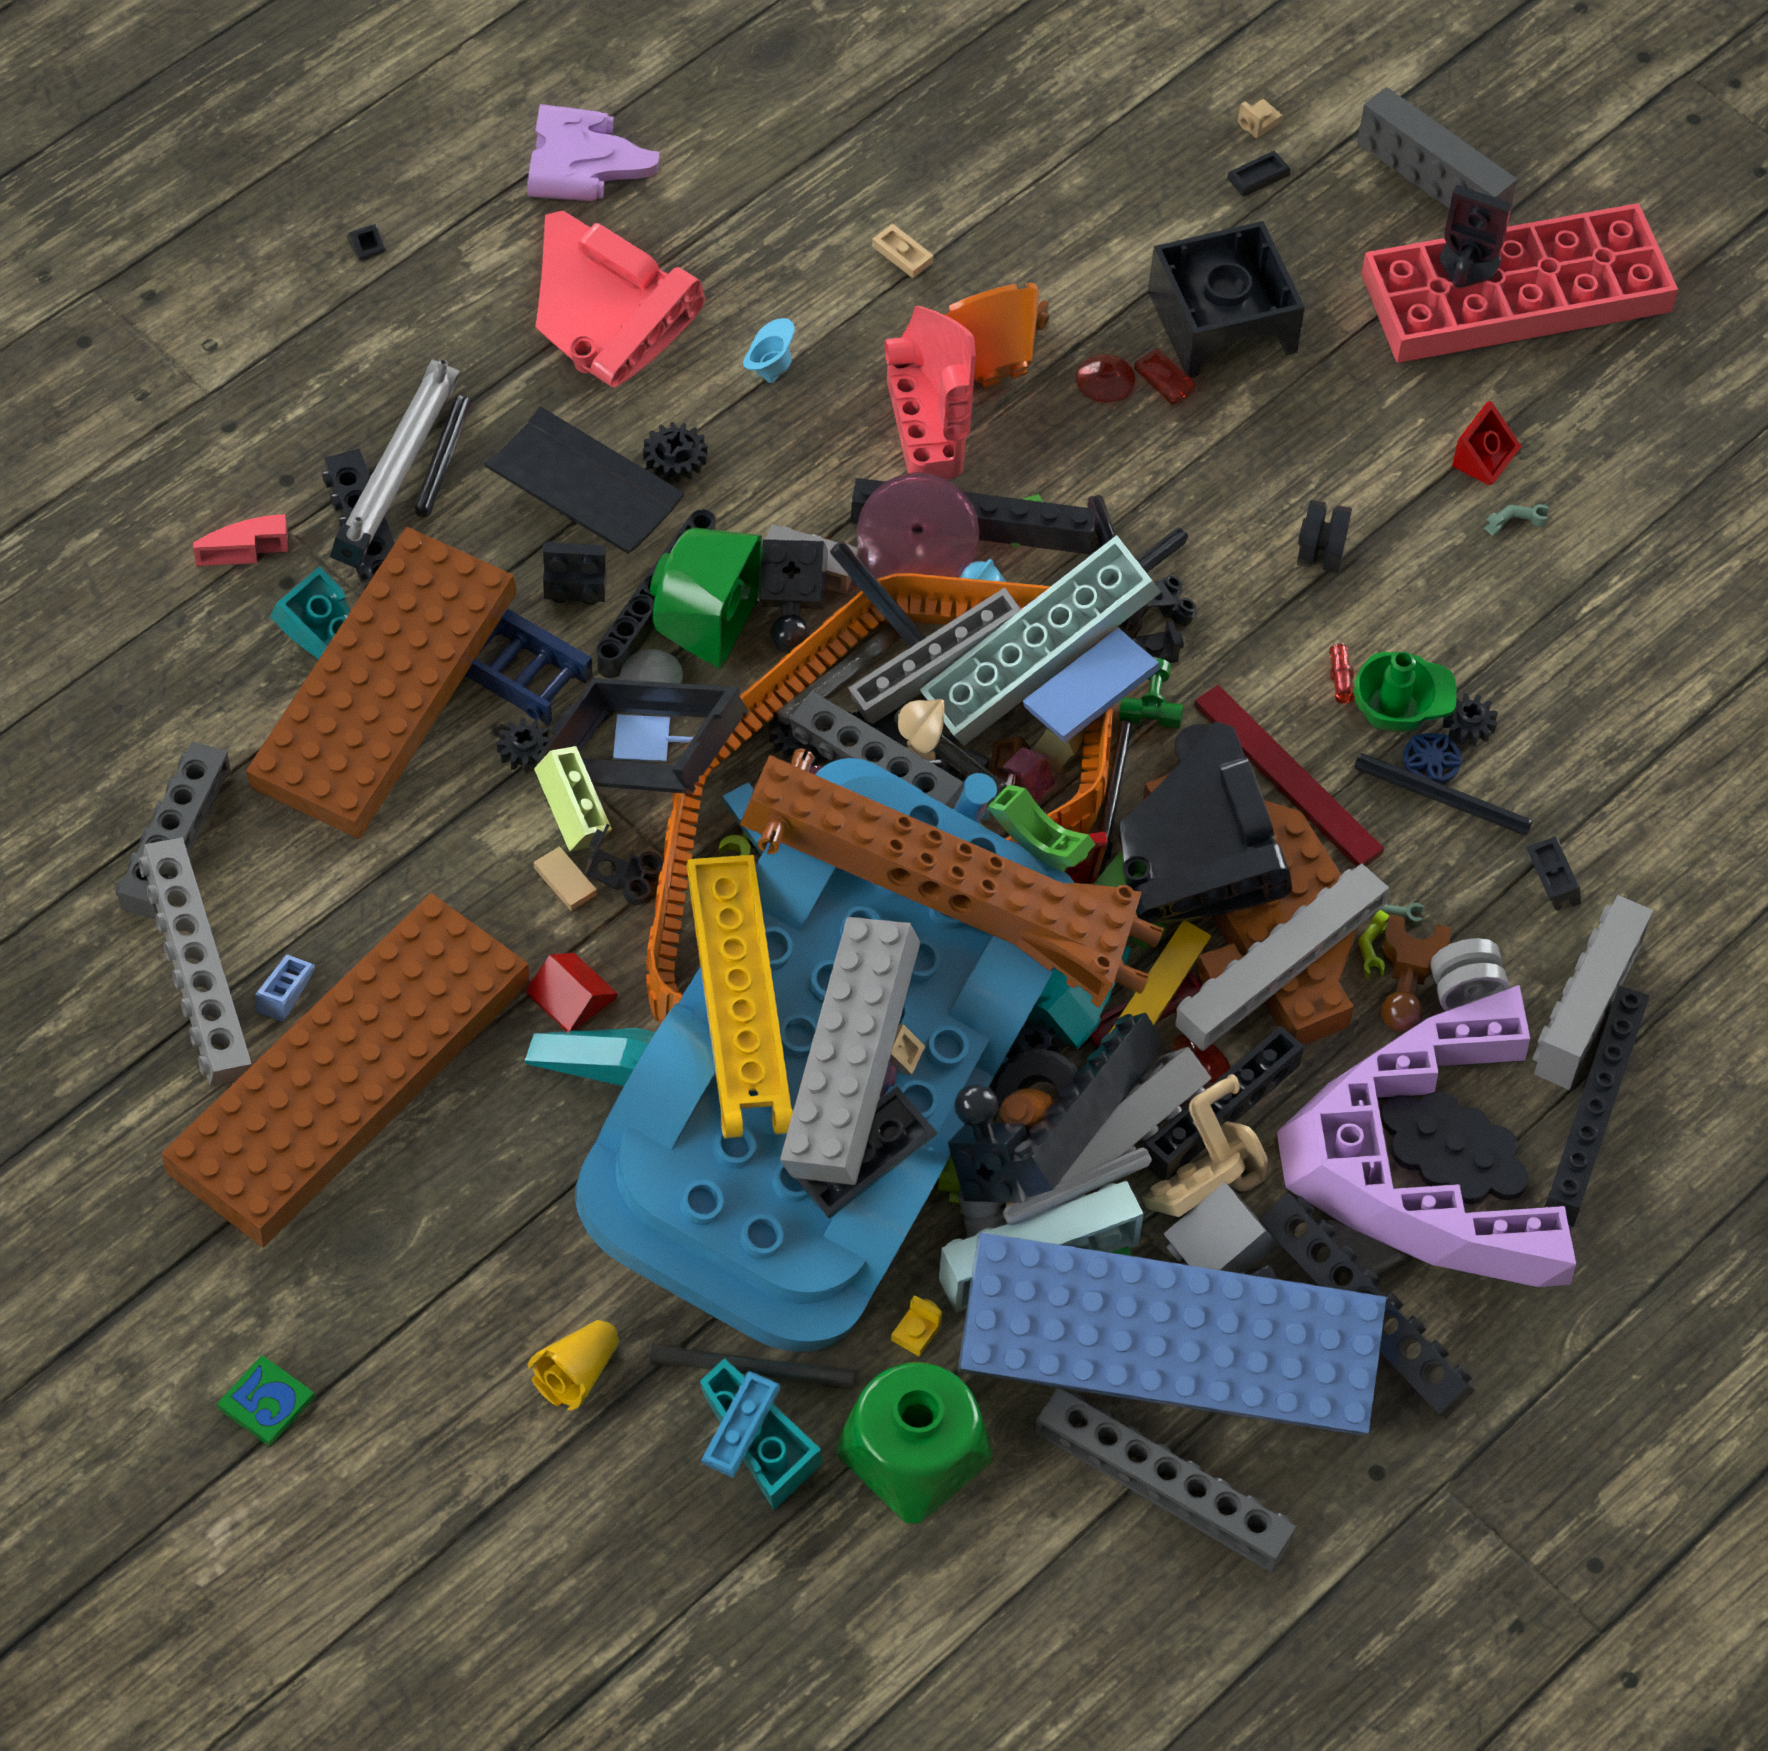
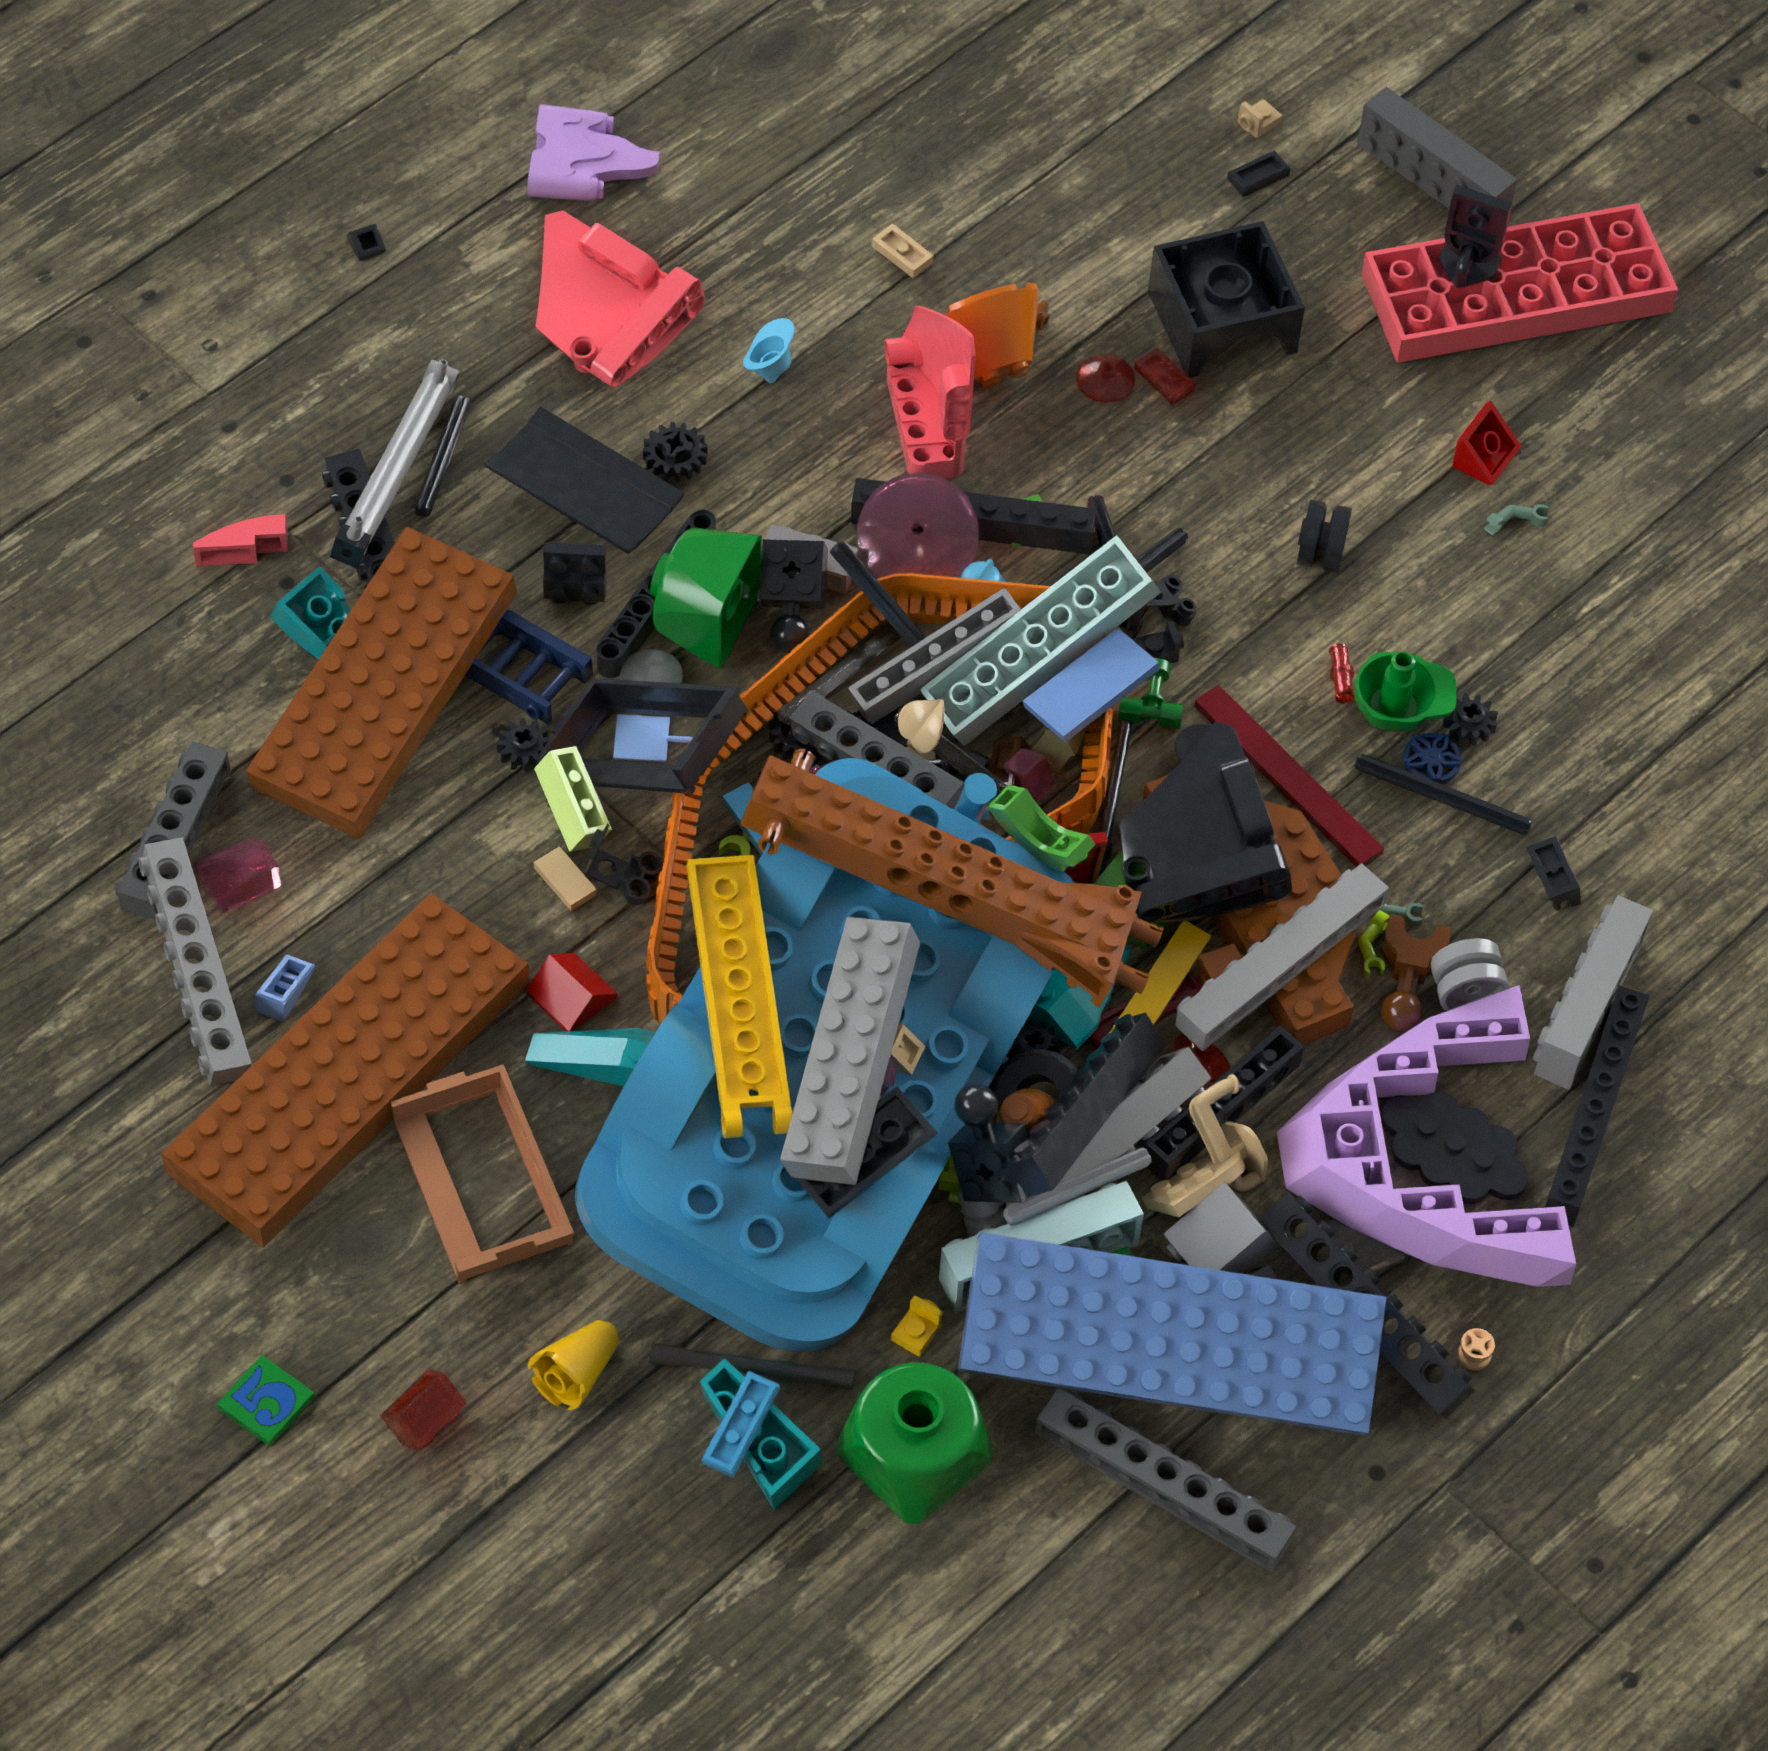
none -> clear pink slope [194,836,281,913]
none -> clear red brick [380,1369,467,1450]
none -> nougat piece [391,1064,574,1284]
none -> light nougat wheel [1458,1328,1495,1371]

